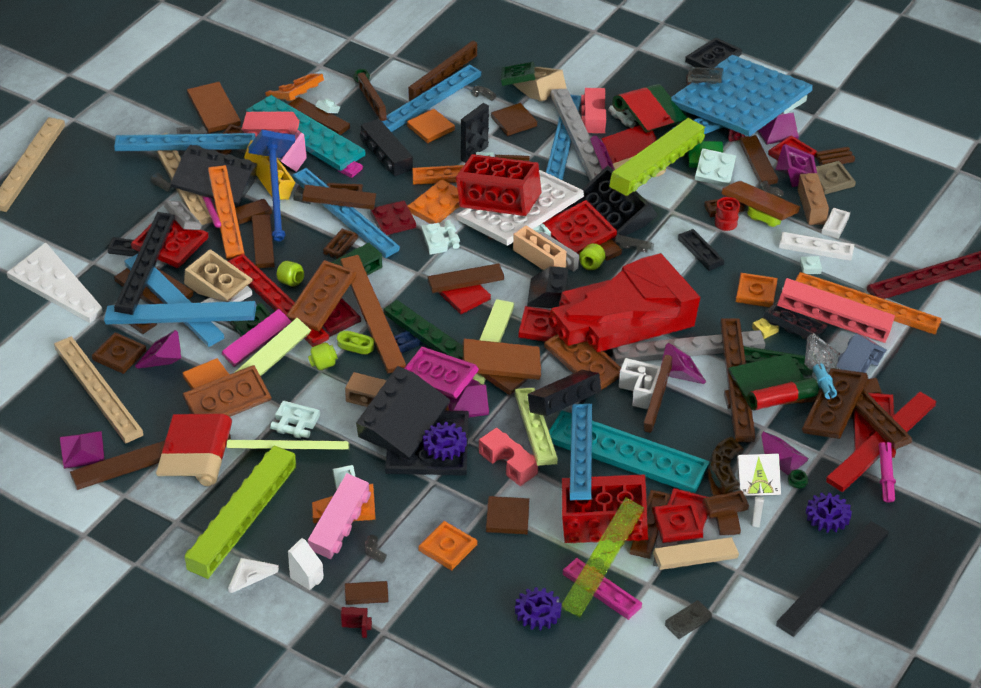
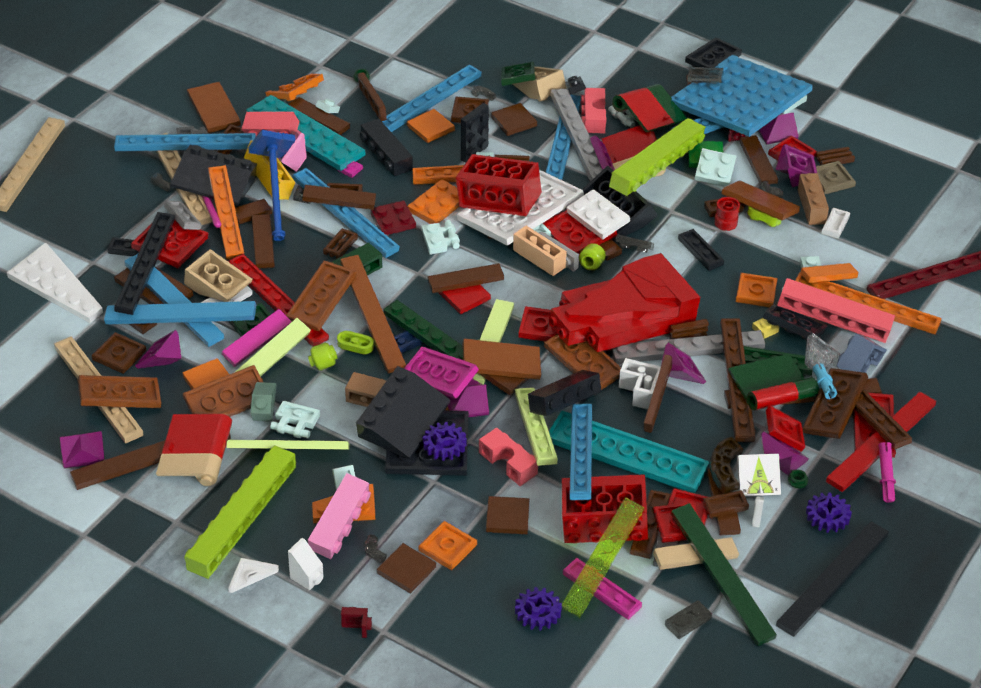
lime head [276,261,304,286] -> none
dark red tile [322,298,361,337] -> none
reddish brown tile [345,581,389,605] -> none
reddish brown tile [408,41,477,101] -> none
black slope [527,266,568,308] -> none
white tile [779,232,855,261] -> none
none -> dark orange tile [78,375,161,408]
none -> sand green slope [250,382,276,422]
none -> reddish brown tile [377,543,436,594]
none -> reddish brown plate [451,96,489,123]
none -> black plate [565,76,586,95]
none -> white plate [566,189,630,239]
none -> reddish brown tile [669,319,709,340]
none -> dark green tile [671,503,777,646]
none -> red tile [766,406,805,452]
none -> orange tile [800,263,859,283]

